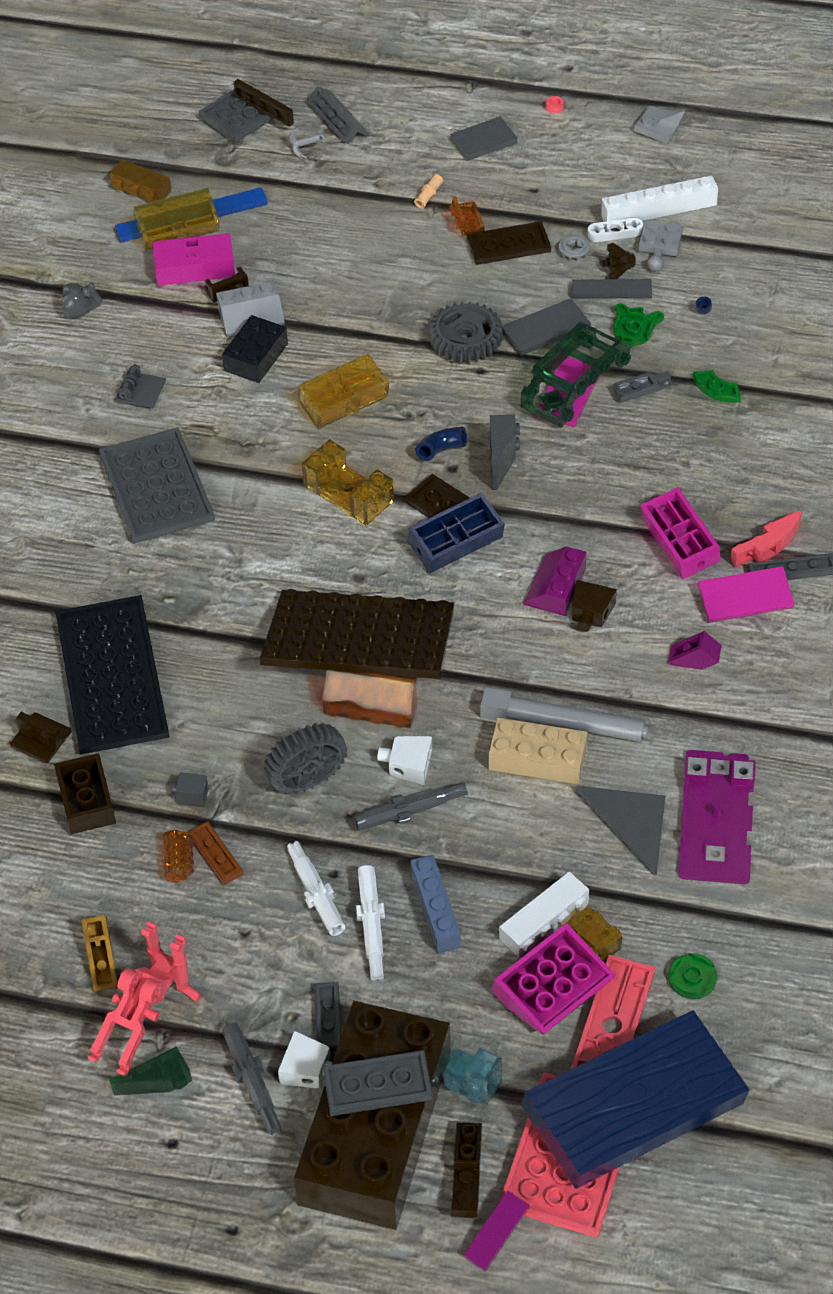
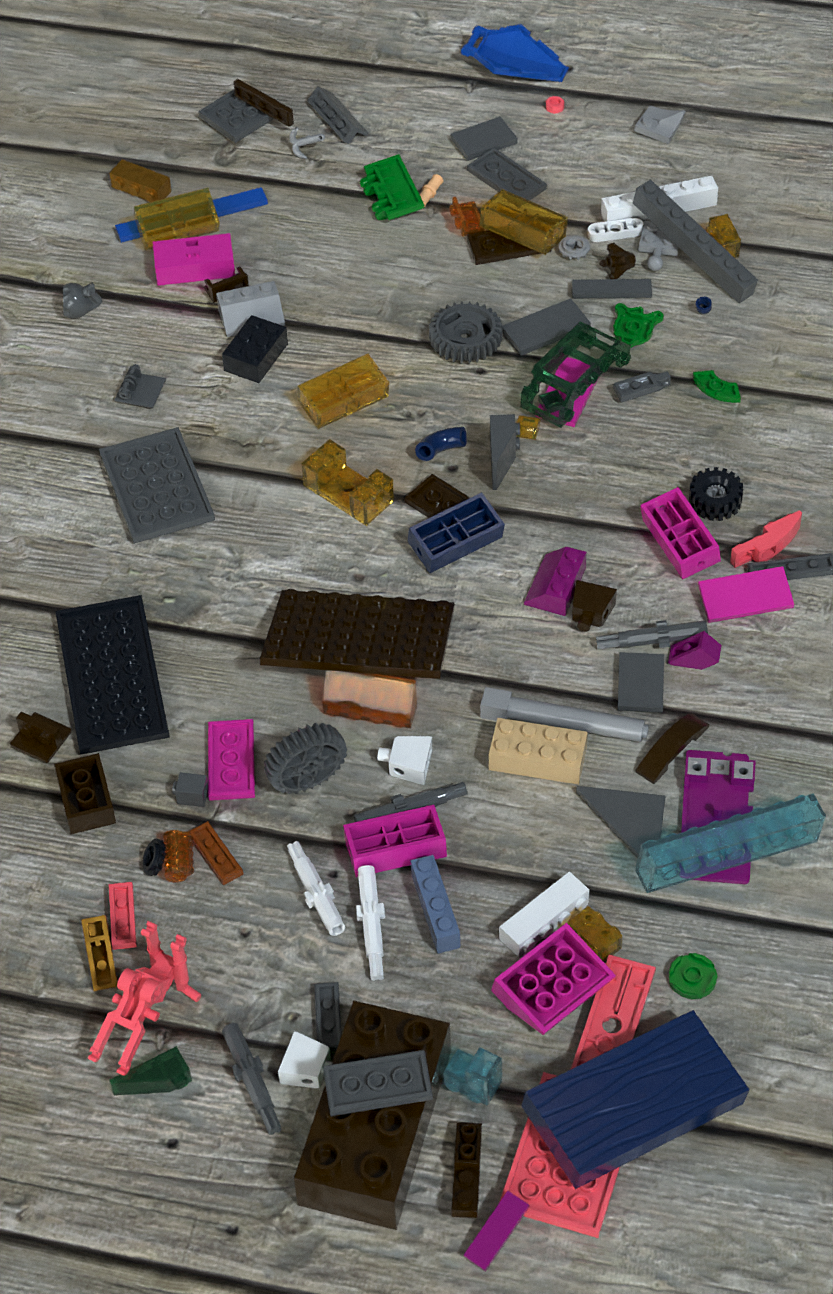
none -> coral plate [109,882,137,950]
none -> black gear [143,838,166,876]
none -> dark pink tile [208,719,255,801]
none -> dark pink brick [343,805,447,877]
none -> green hinge [360,154,424,221]
none -> blue windscreen [461,24,569,82]
none -> dark grey tile [467,148,547,207]
none -> clear yellow brick [479,189,568,255]
none -> clear yellow brick [516,415,540,440]
none -> dark grey piece [596,620,708,649]
none -> dark grey tile [618,652,664,713]
none -> dark grey brick [633,179,758,304]
none -> clear light blue brick [635,793,826,893]
none -> dark brown slope [636,713,710,784]
none -> black bush [689,467,743,521]
none -> clear yellow brick [706,214,741,258]

